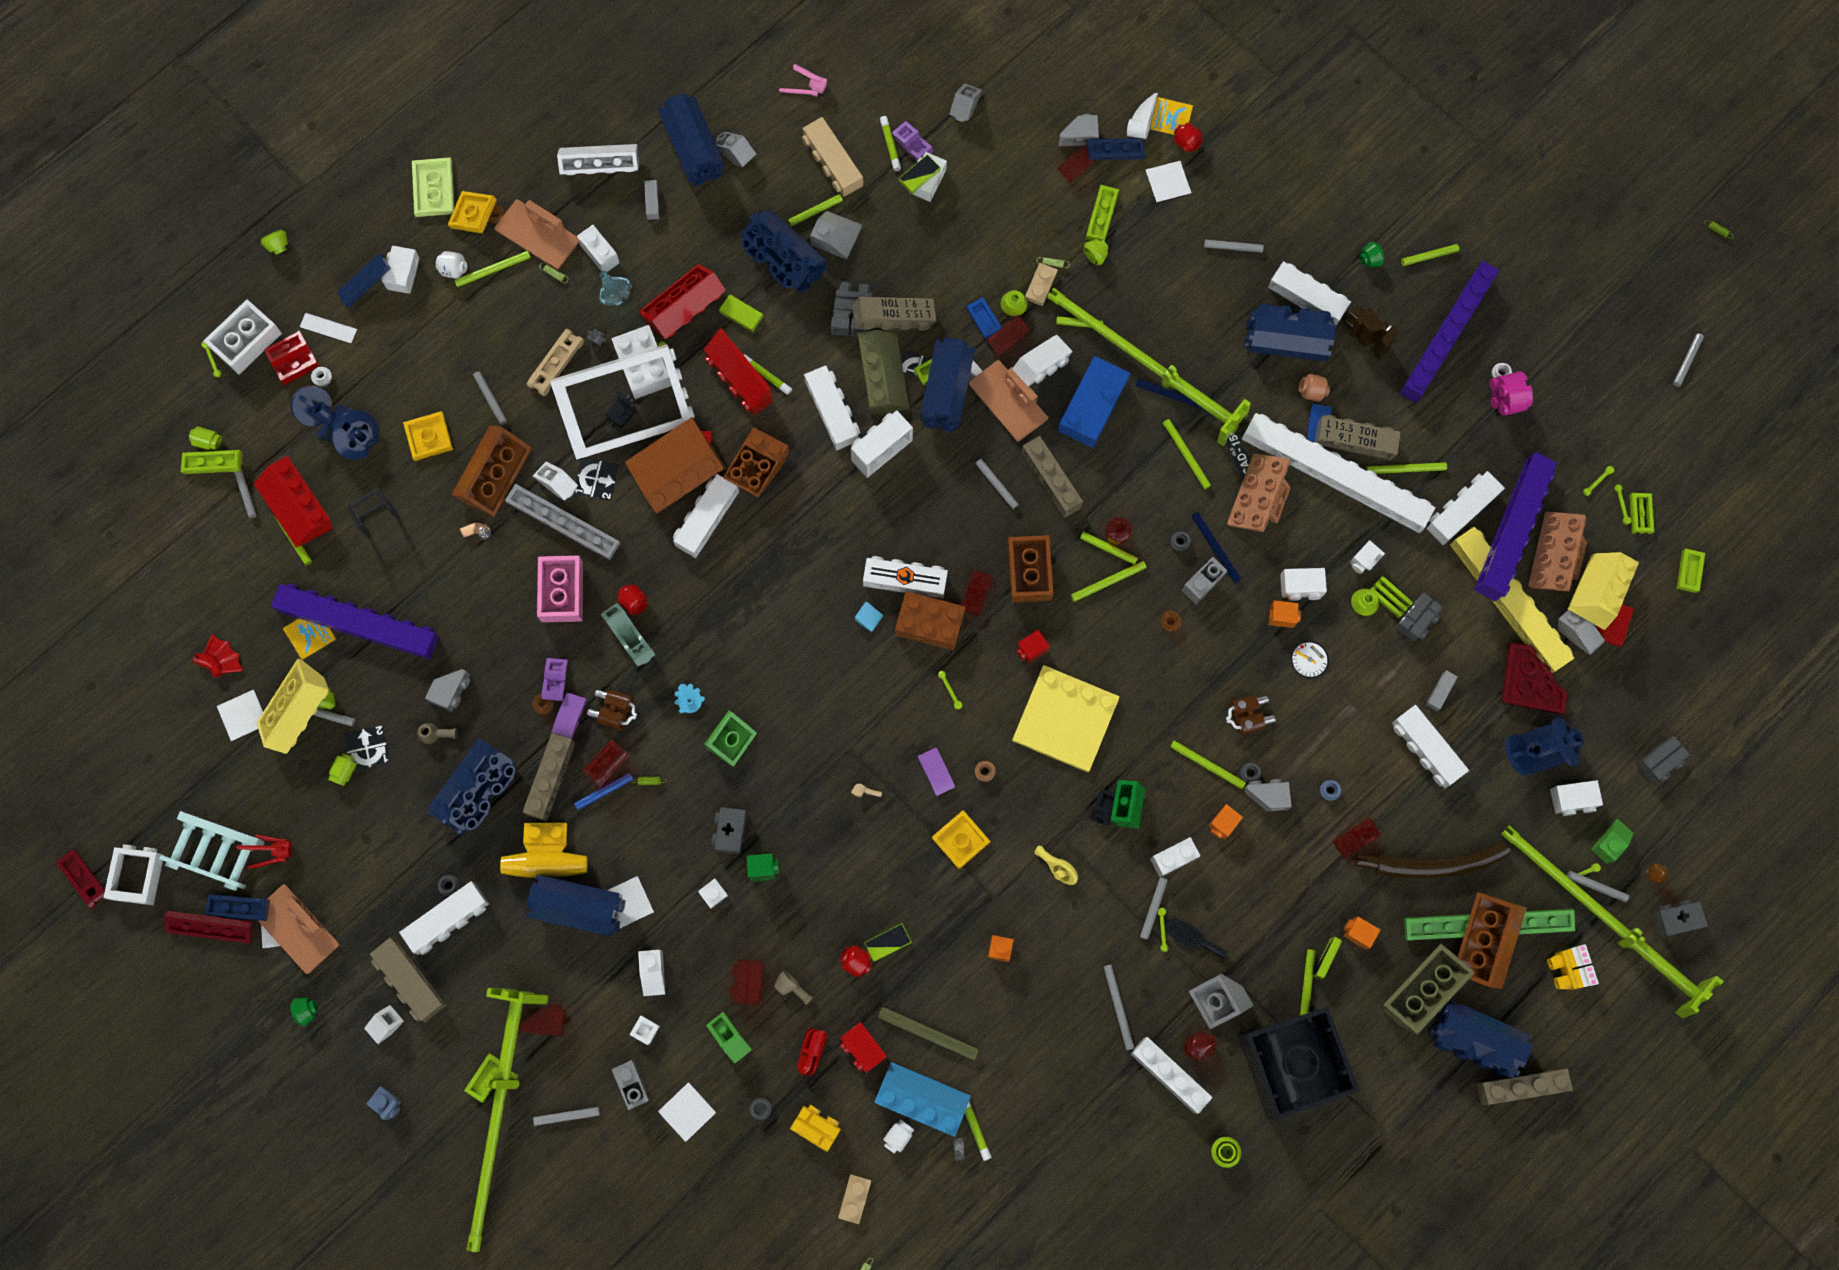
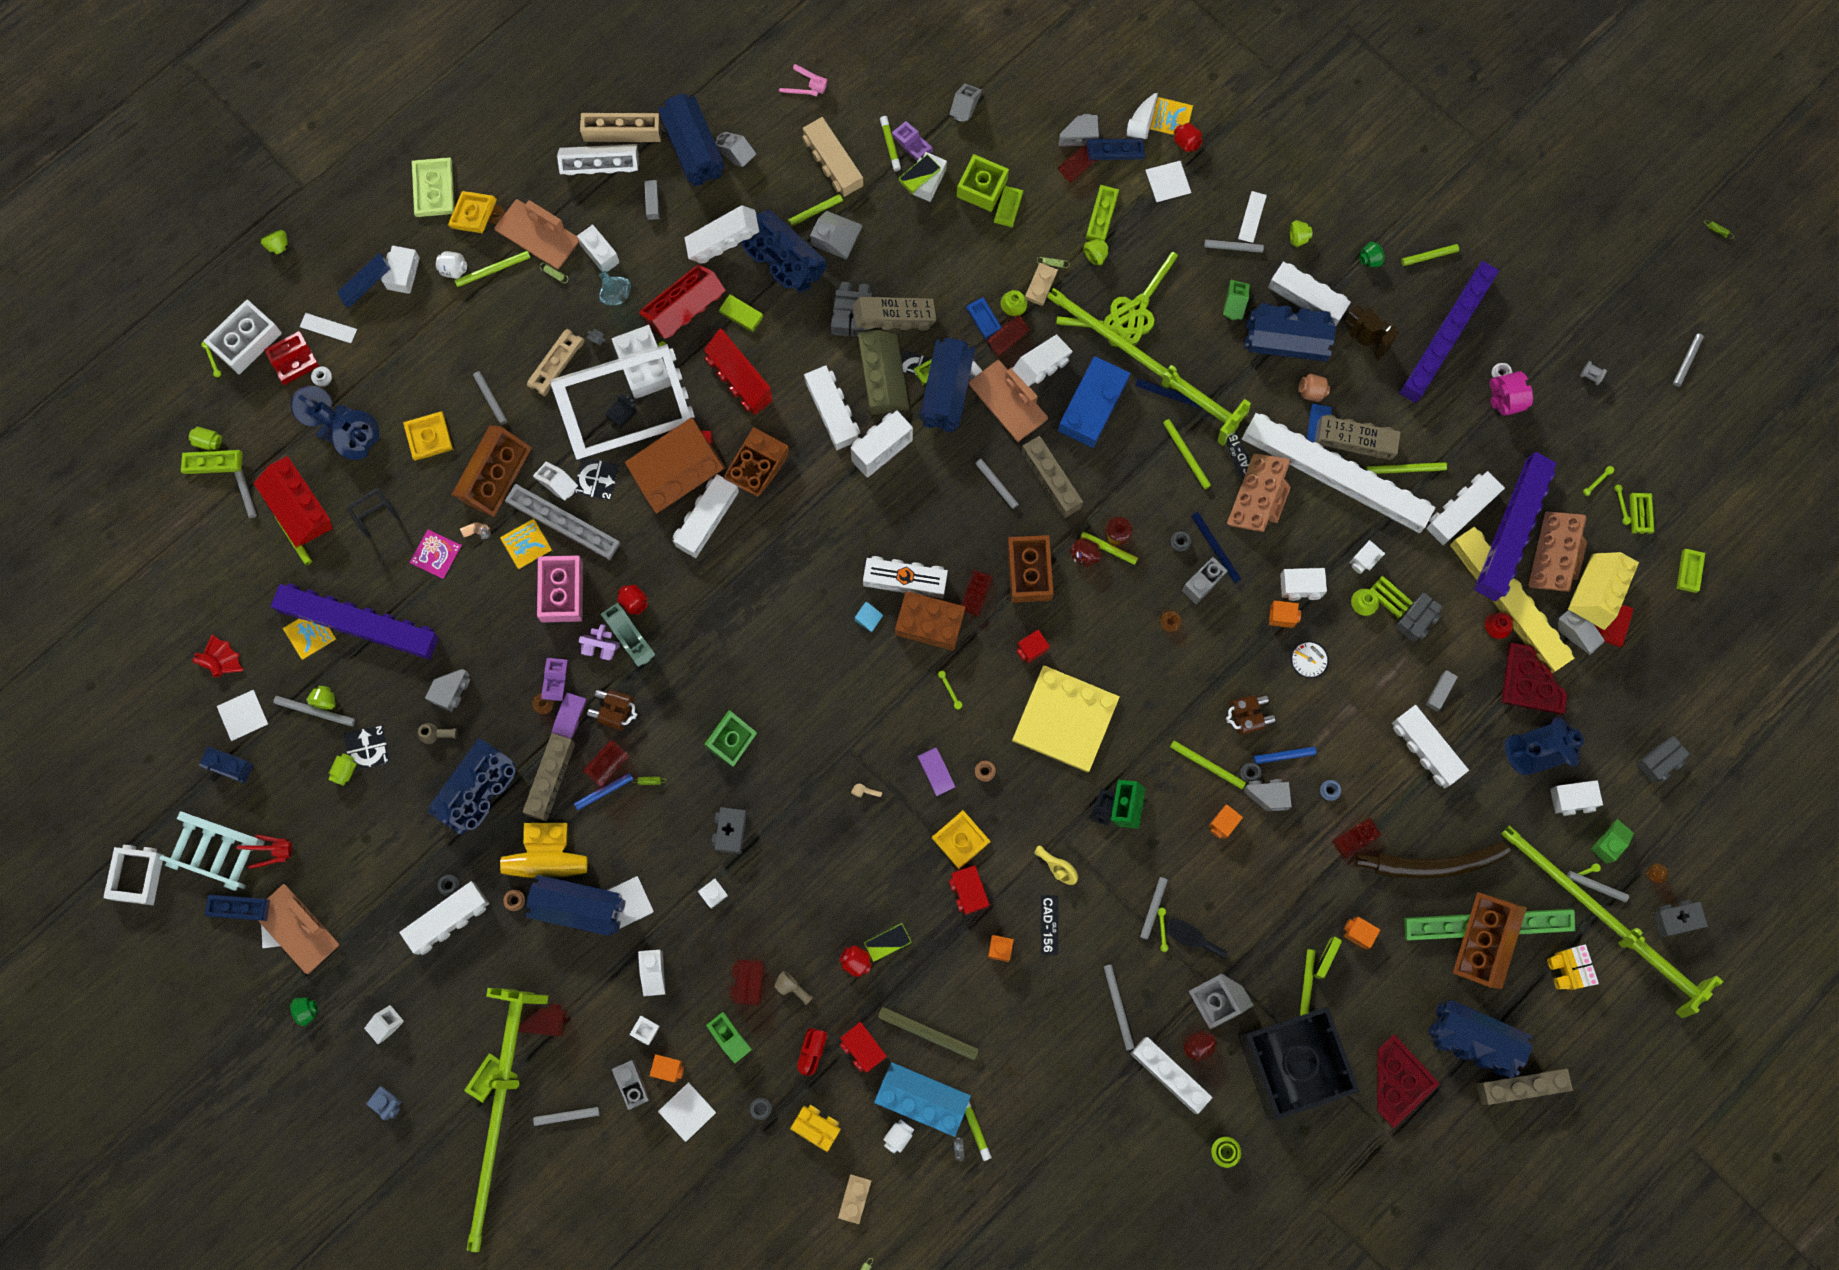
dark red plate [56,849,105,909] -> none
dark red plate [164,911,253,944] -> none
light yellow slope [257,659,329,754] -> none
dark tan brick [370,937,446,1022] -> none
medium azure piece [675,684,705,713] -> none
lime bar [744,355,792,395] -> none
green brick [747,854,780,882] -> none
lime bar [1071,561,1147,602] -> none
white brick [1150,837,1200,877] -> none
olive slope [1383,944,1475,1035] -> none
none -> dark blue brick [199,746,253,784]
none -> dark pink sticker [409,530,462,579]
none -> yellow sticker [500,519,552,569]
none -> medium nougat plate [504,890,525,911]
none -> lavender hips [579,624,620,660]
none -> tan brick [580,113,662,142]
none -> orange brick [649,1054,685,1083]
none -> white brick [685,205,759,263]
none -> red brick [948,865,990,916]
none -> lime brick [957,154,1009,212]
none -> lime tile [994,185,1023,228]
none -> black sticker [1041,895,1058,955]
none -> clear red head [1070,537,1102,568]
none -> lime piece [1103,252,1178,347]
none -> bright green slope [1223,280,1250,320]
none -> white sticker [1238,191,1266,243]
none -> blue bar [1253,747,1316,764]
none -> lime cone [1290,220,1312,247]
none -> dark red plate [1377,1034,1440,1128]
none -> red cone [1485,612,1513,639]
none -> light grey bush [1580,361,1607,386]

